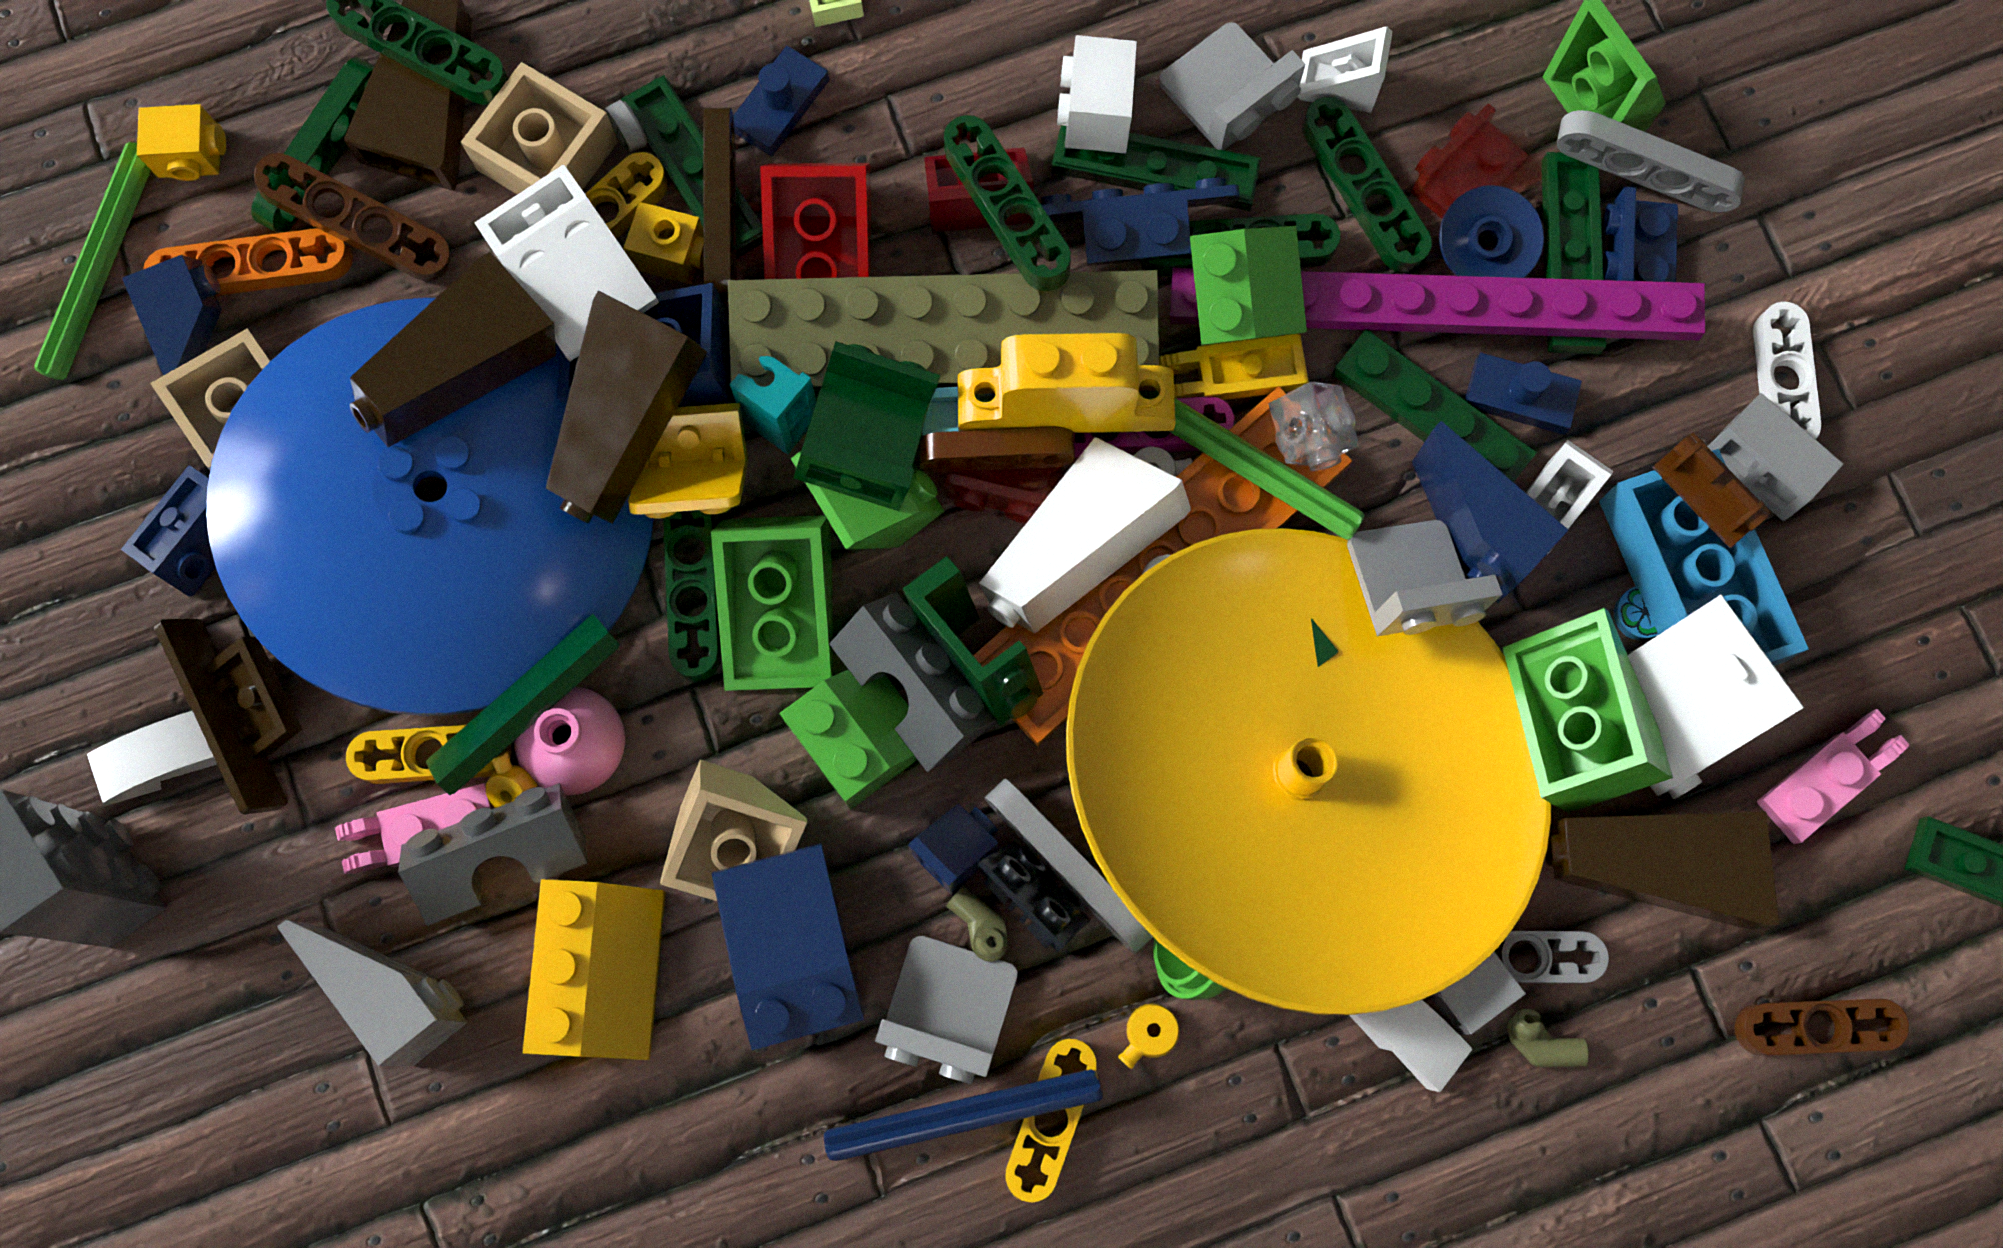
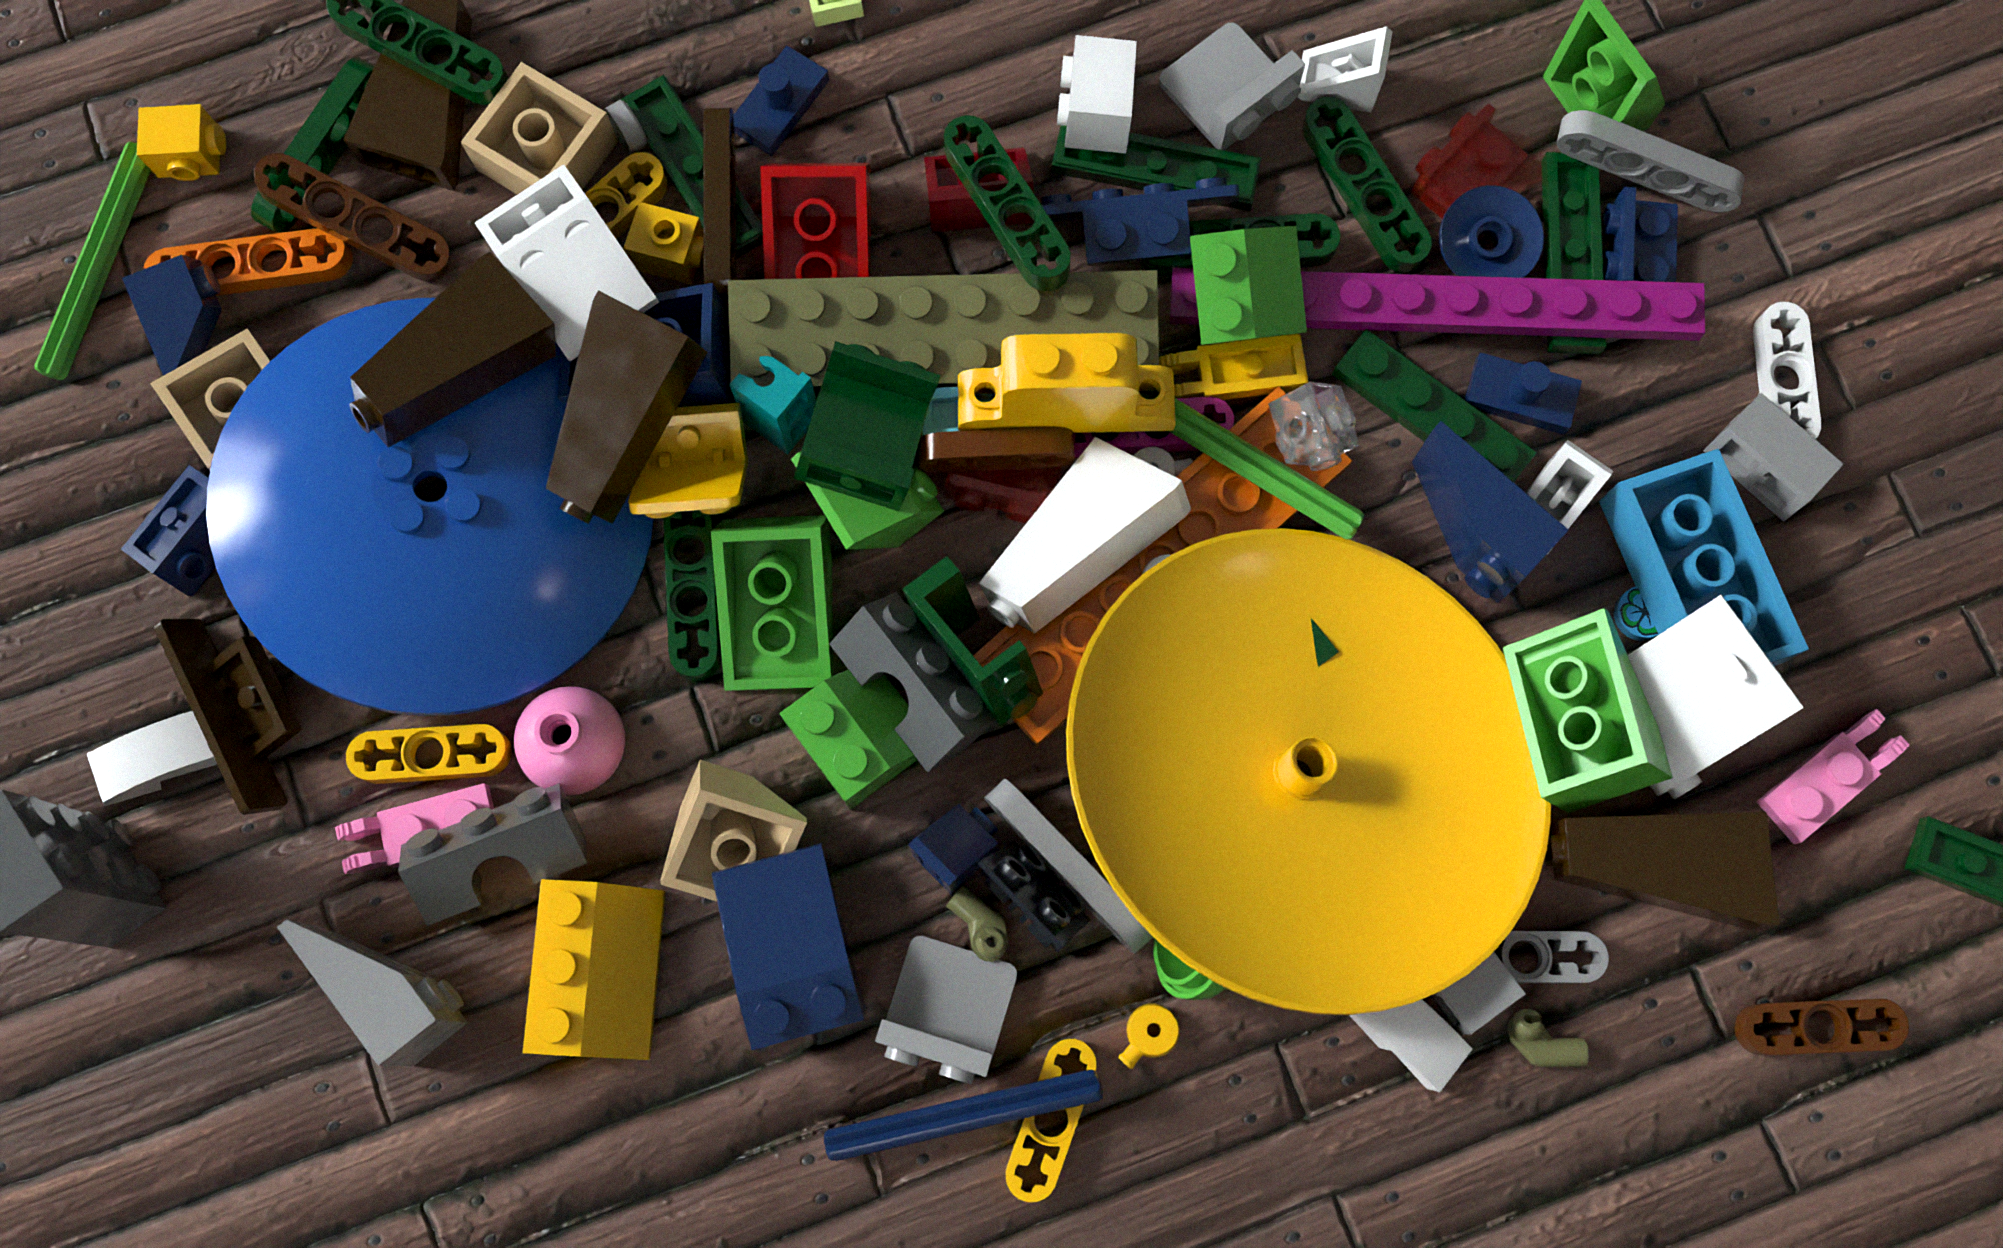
dark green tile [425,614,620,796] -> none
yellow piece [485,750,538,808] -> none
light grey bracket [1347,520,1503,637] -> none
reddish brown hinge [1652,432,1771,548] -> none

